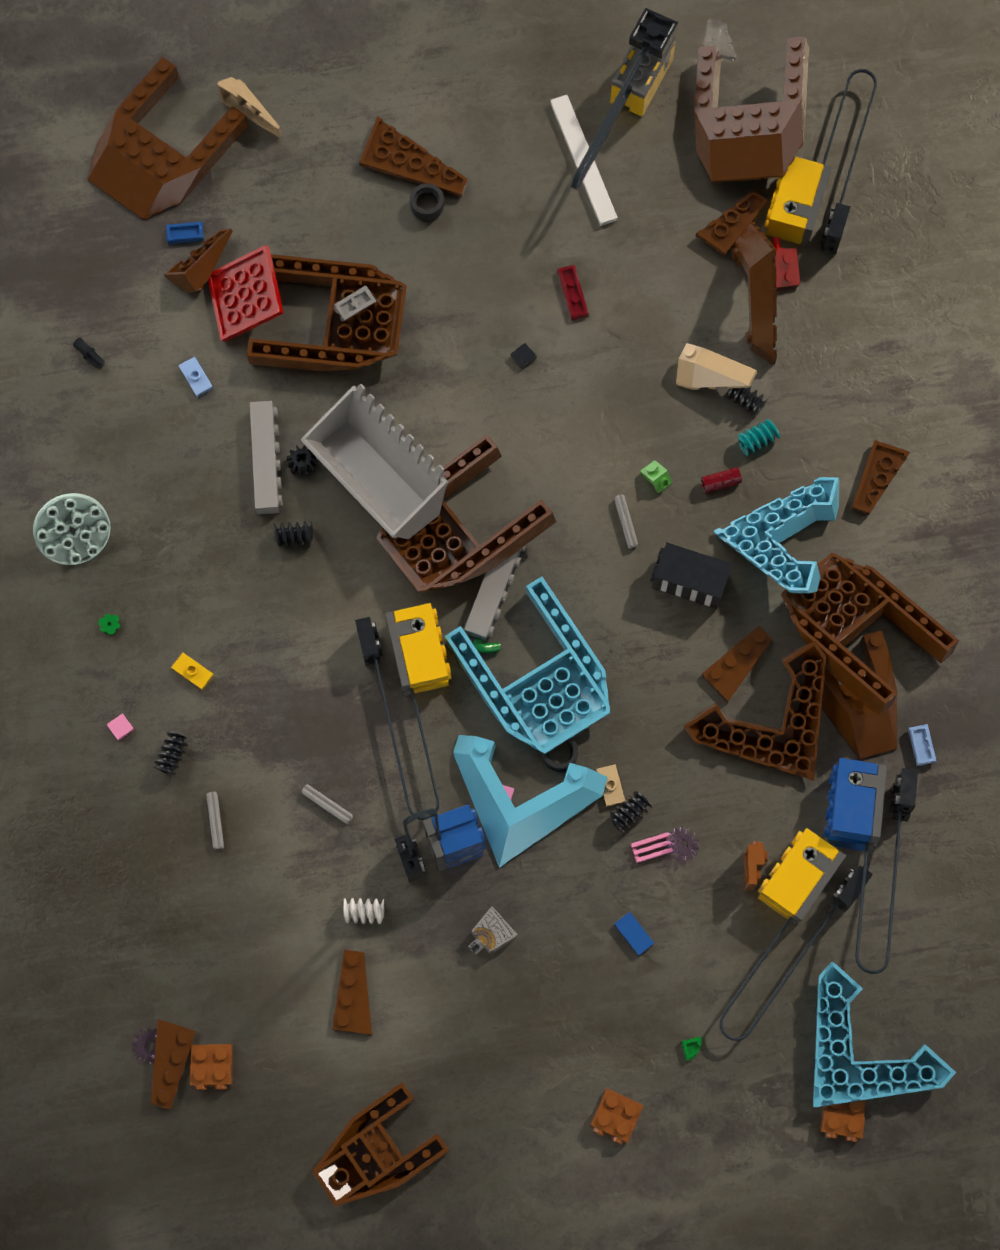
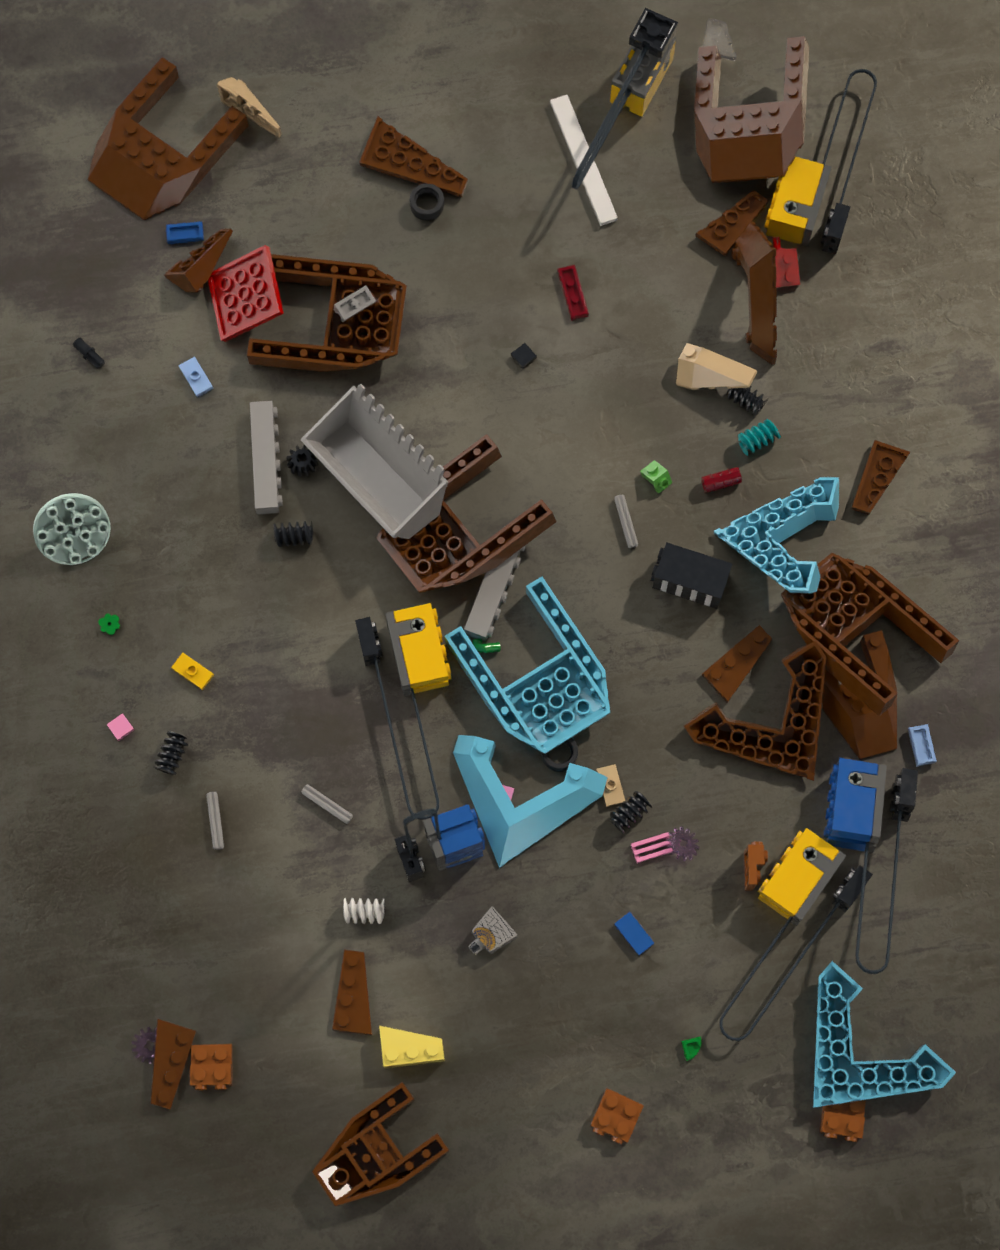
none -> light yellow wedge [379,1026,445,1069]

